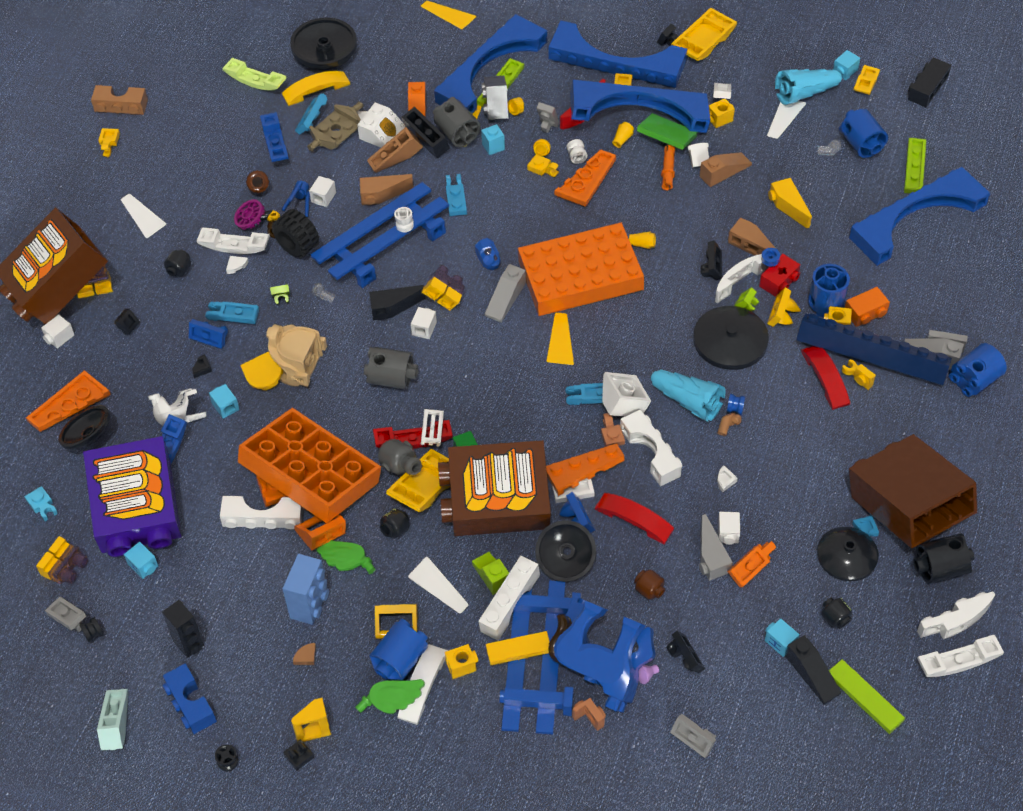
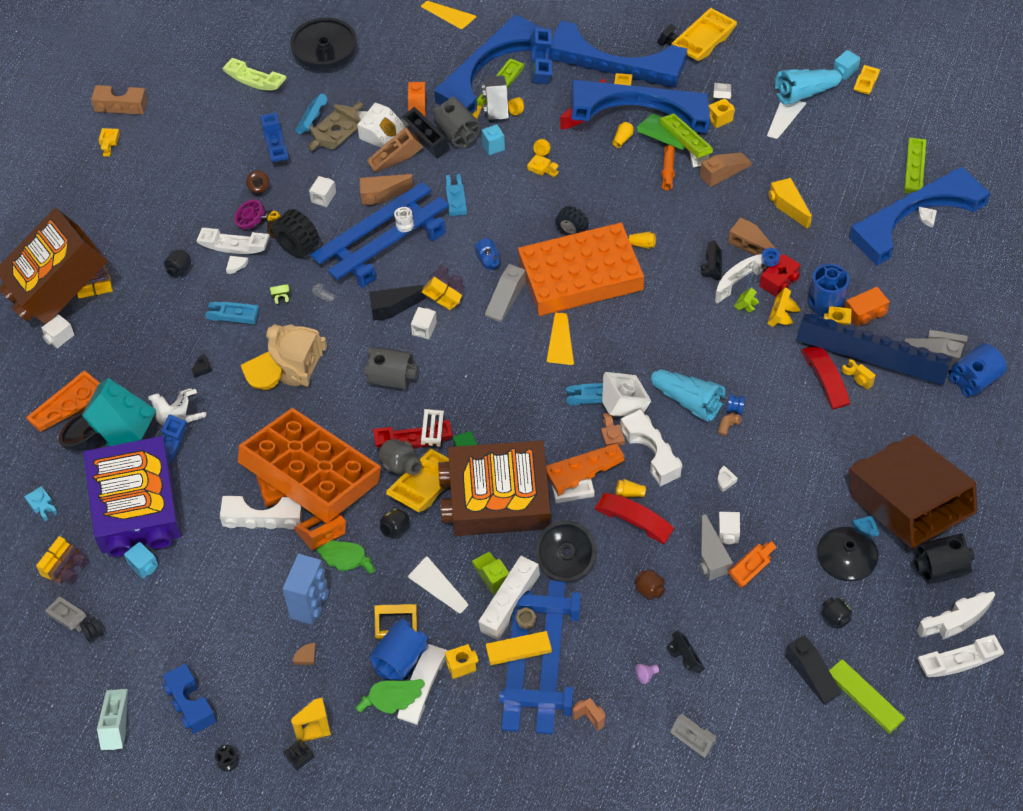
black tile [114,308,140,335] -> none
white sticker [121,194,166,238] -> none
black brick [162,600,204,658] -> none
blue tile [189,319,228,349] -> none
medium azure brick [209,384,239,419] -> none
yellow slope [282,71,350,106] -> none
blue plant [282,181,310,218] -> none
light grey hinge [537,102,559,133] -> none
blue piece [548,596,656,713] -> none
orange wing [554,149,616,207] -> none
blue tile [559,492,595,533] -> none
white wheel [567,139,587,164] -> none
black dish [693,306,769,370] -> none
medium azure brick [765,619,800,657] -> none
clear arm [817,140,841,155] -> none
blue cylinder [839,109,888,158] -> none
black brick [908,57,952,108] -> none
none -> teal wedge [82,378,156,446]
none -> dark tan tile [515,607,536,630]
none -> blue arch [530,28,552,84]
none -> black wheel [555,206,589,236]
none -> yellow cone [616,479,646,498]
none -> lime tile [660,113,713,158]
none -> white tile [918,207,937,227]

